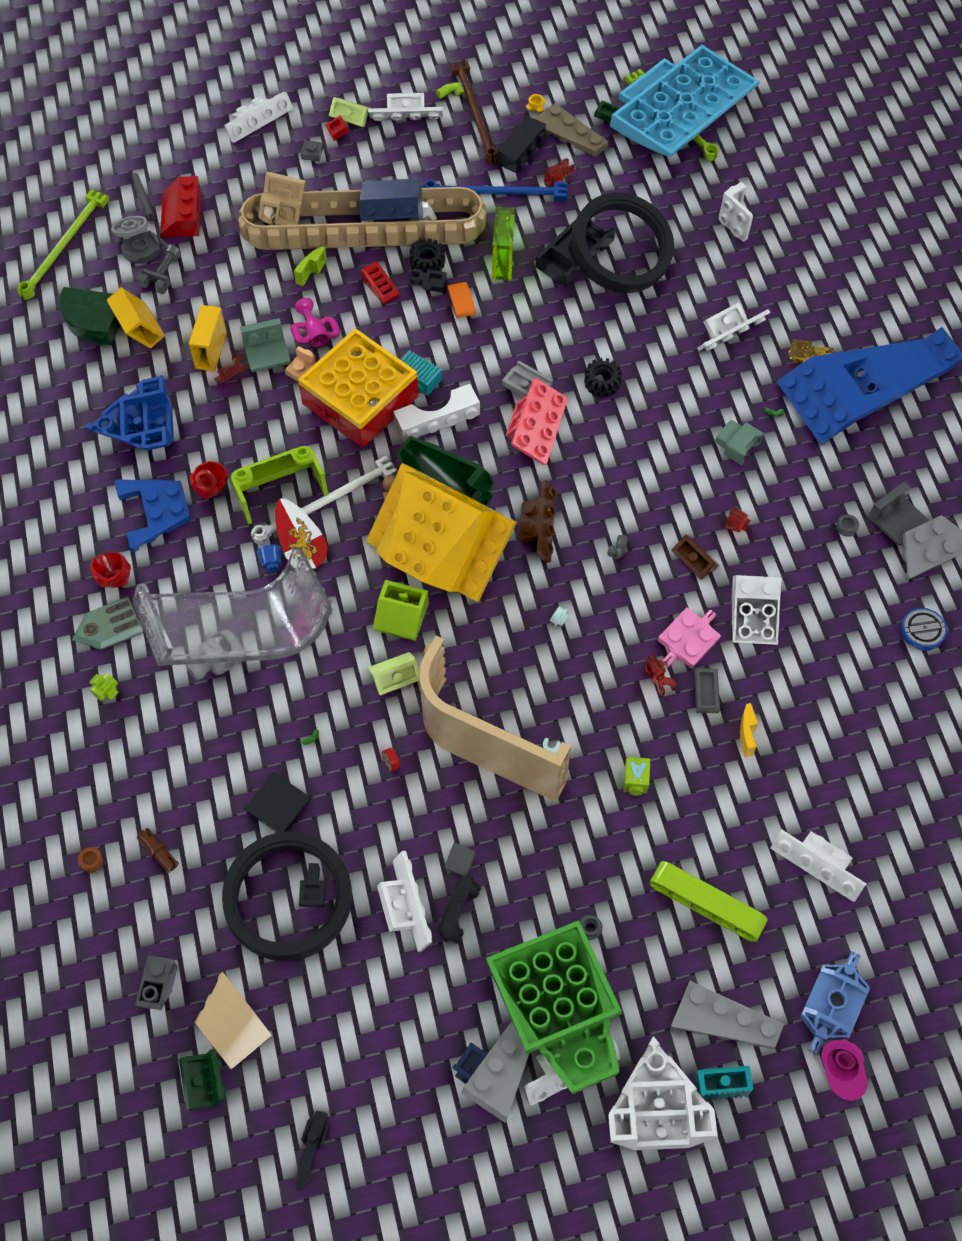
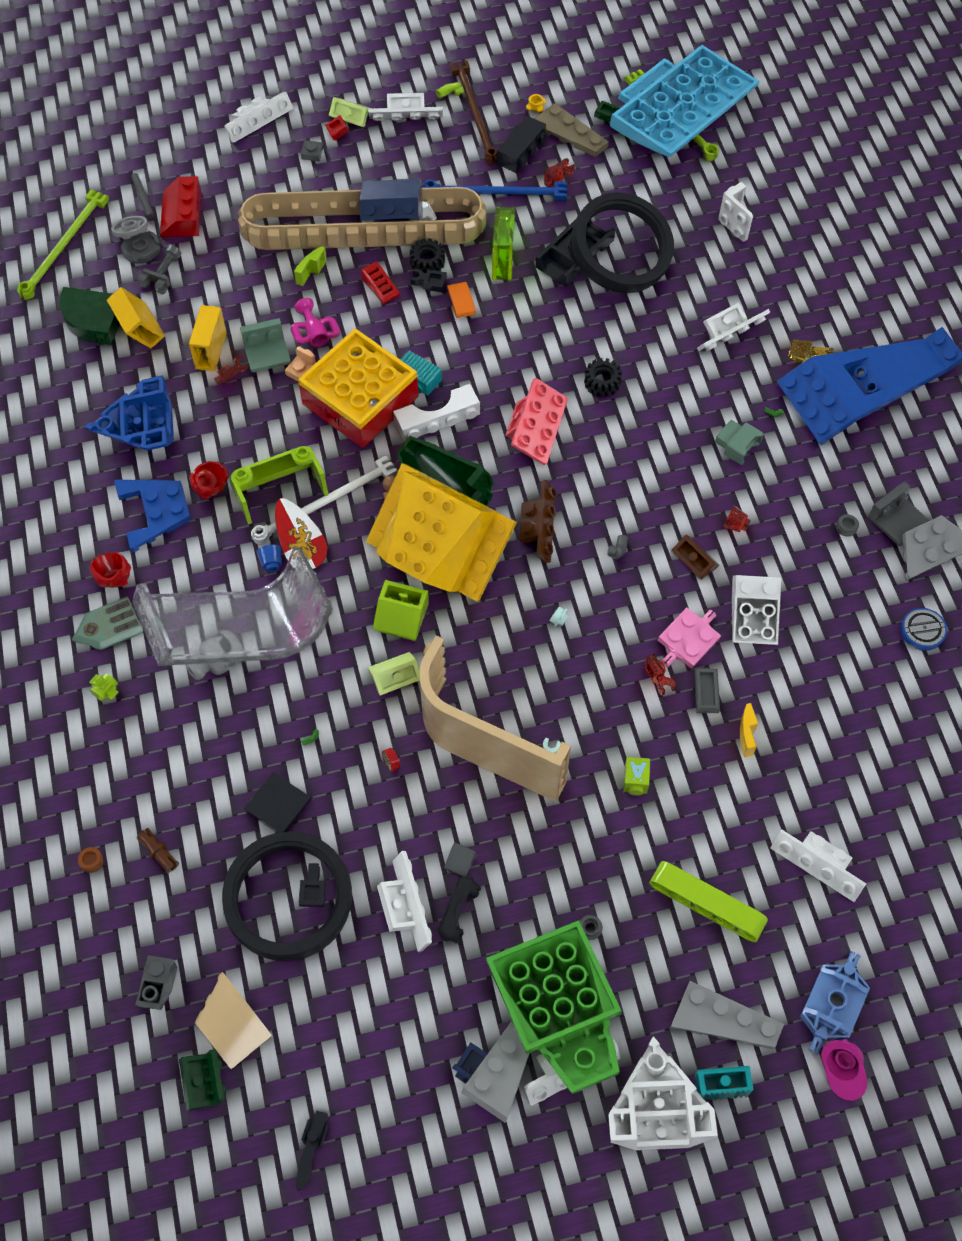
tan slope [258,171,306,225] -> none
light grey plate [502,361,553,398] -> none

